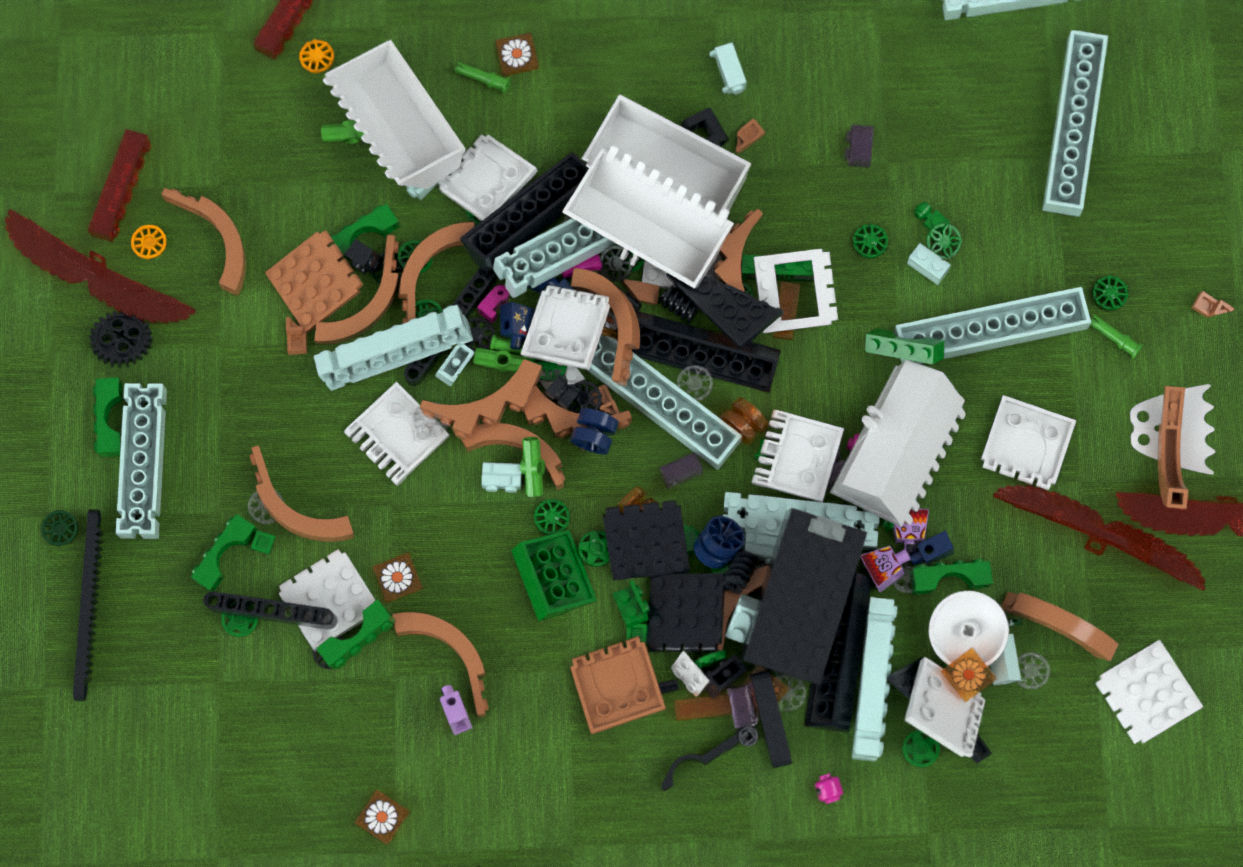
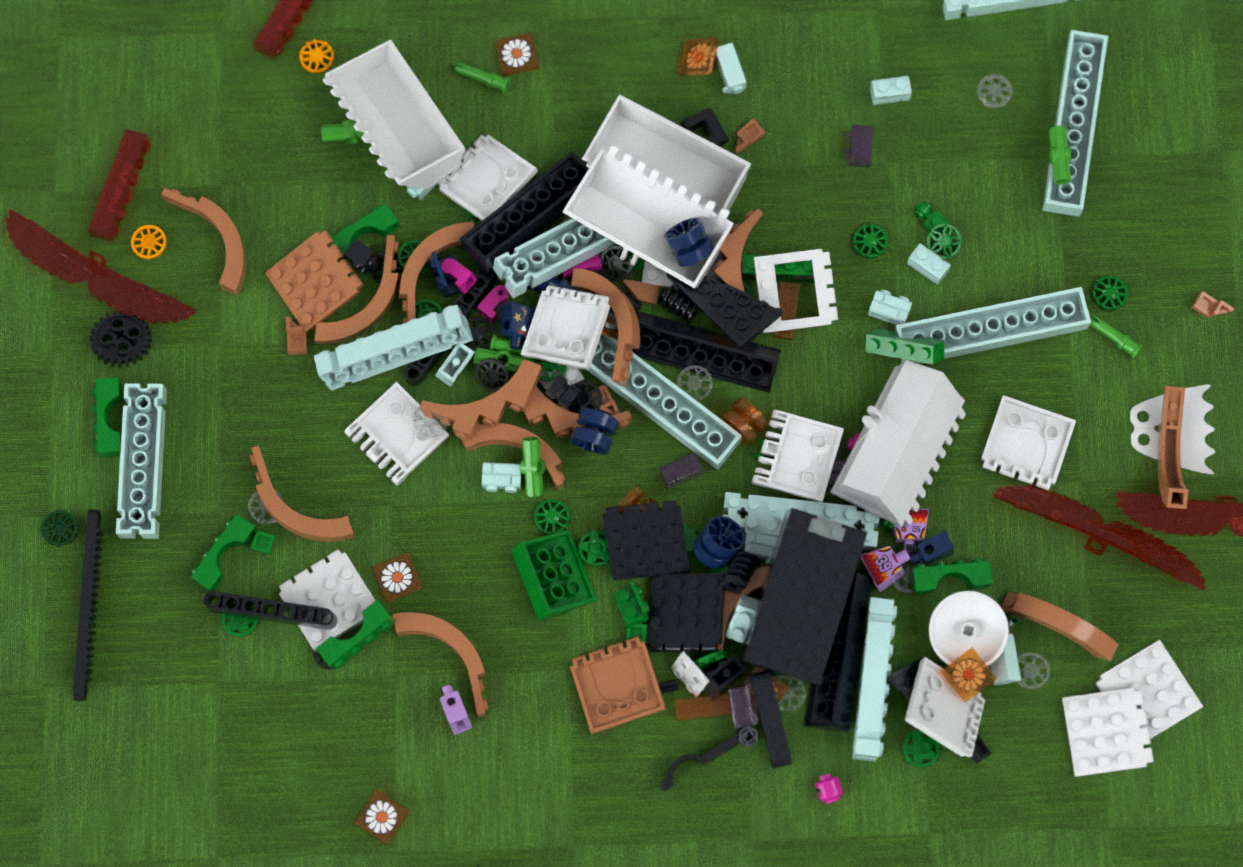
none -> dark blue bracket [429,251,461,298]
none -> dark pink leg [441,258,477,294]
none -> pearl dark grey wheel [475,357,510,391]
none -> dark blue wheel [664,217,714,267]
none -> clear orange tile [677,38,719,76]
none -> light aqua brick [868,290,912,325]
none -> light aqua brick [870,76,912,105]
none -> clear wheel [977,74,1012,107]
none -> bright green piece [1049,126,1071,185]
none -> white hinge [1062,688,1154,777]

